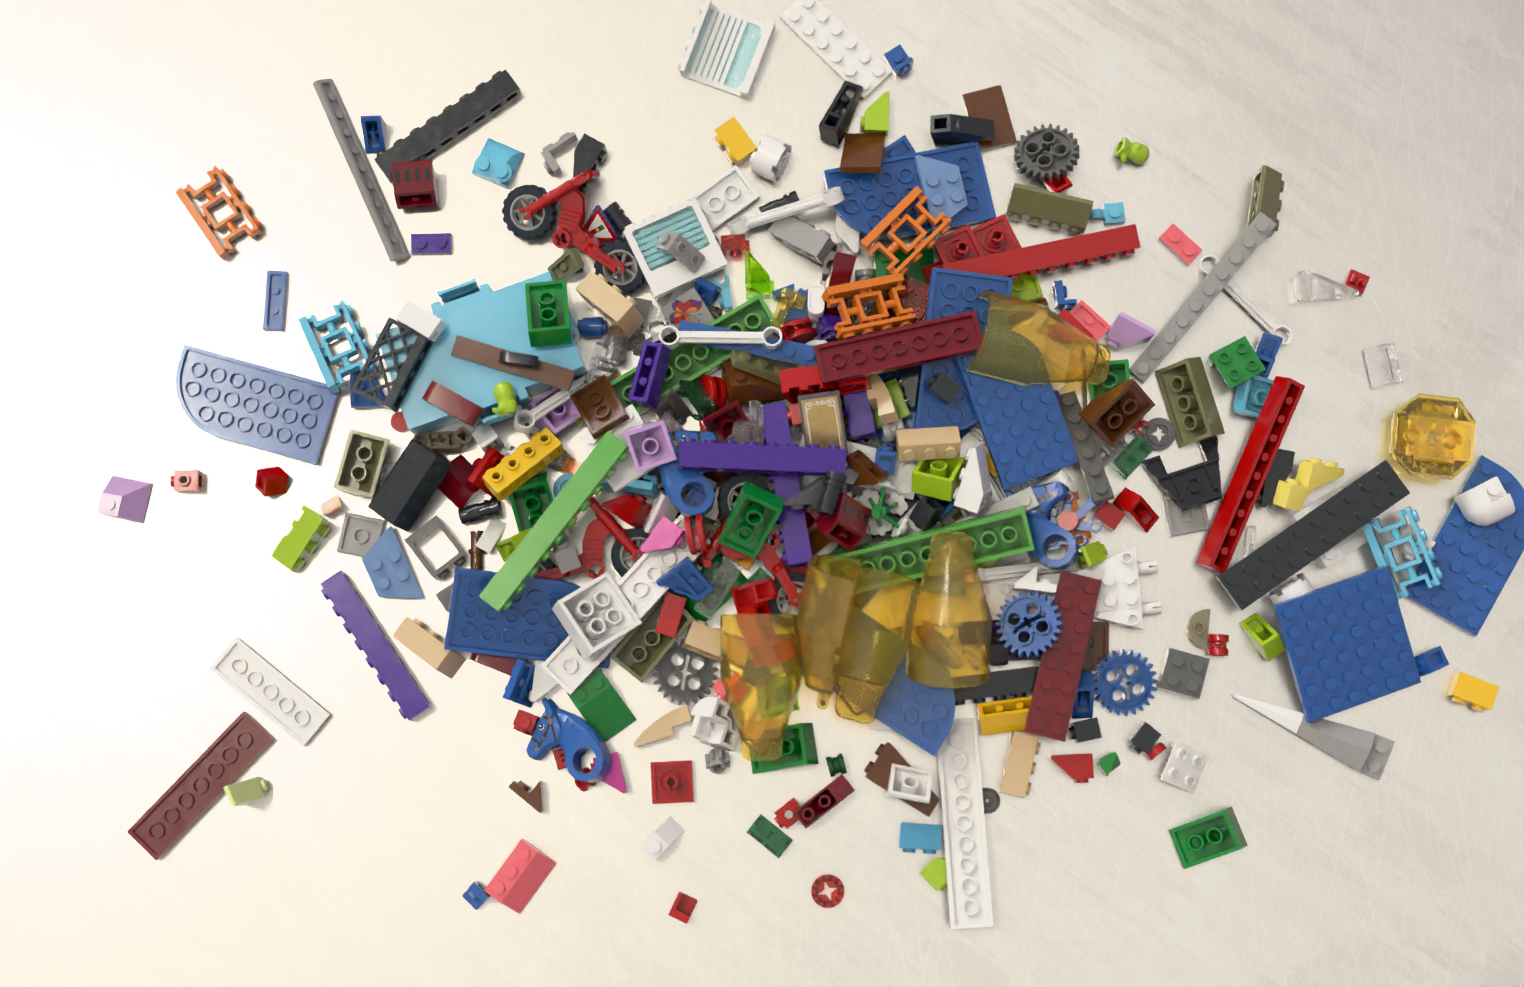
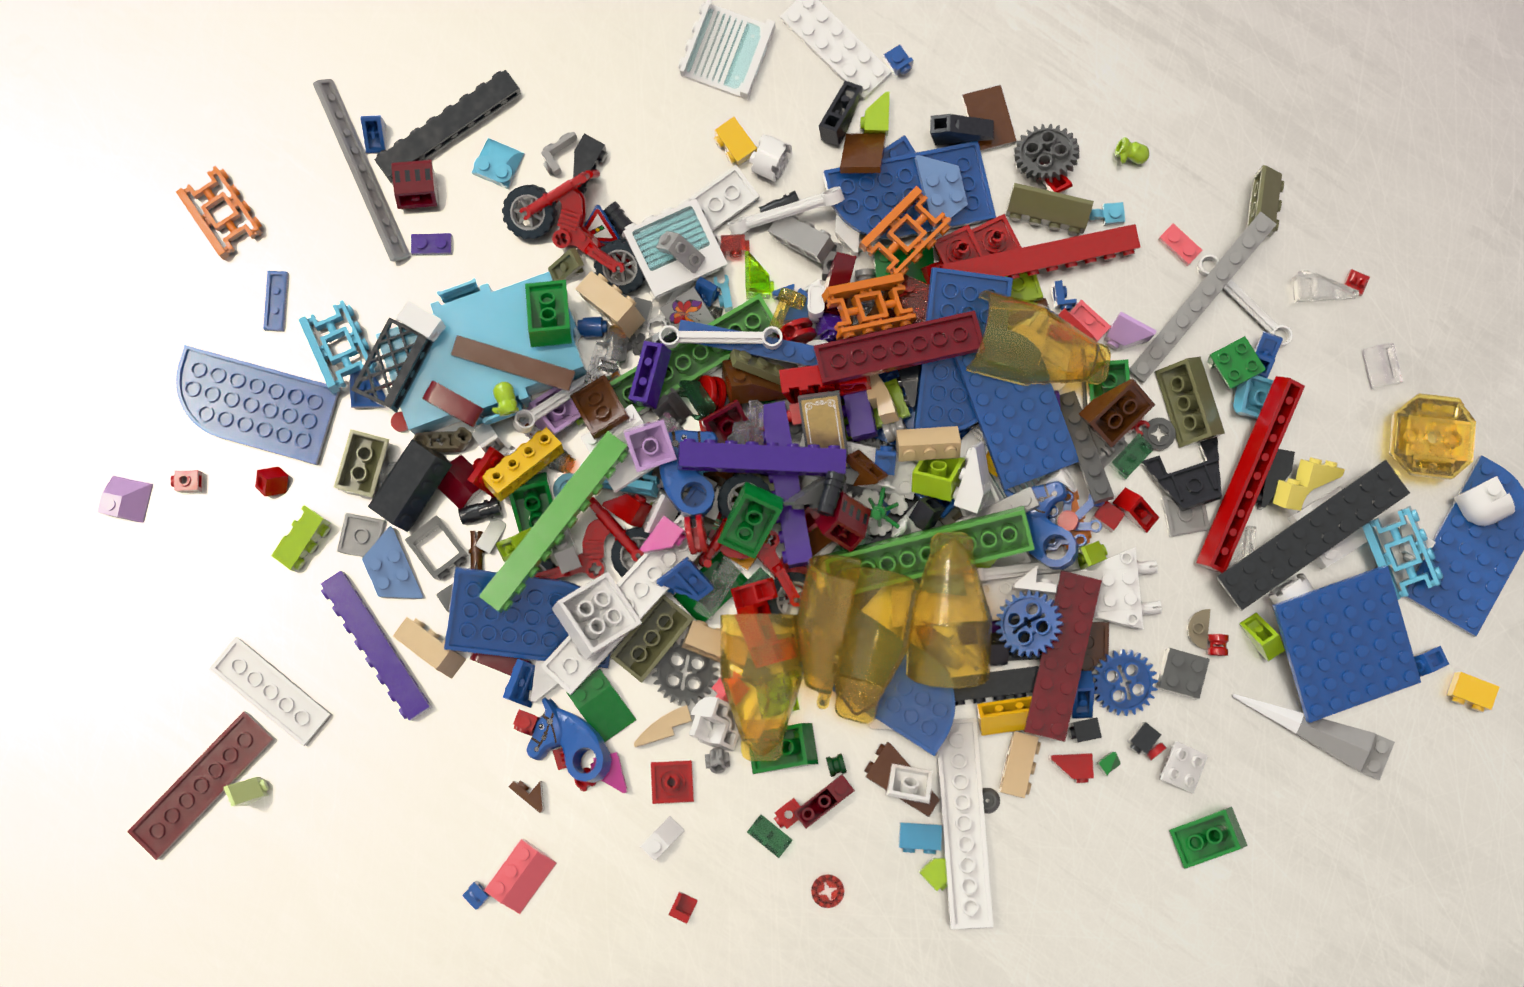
light nougat slope [320,495,345,517] -> none
black beam [499,351,539,368] -> none
red tile [655,593,687,638] -> none
black brick [926,372,961,405] -> none

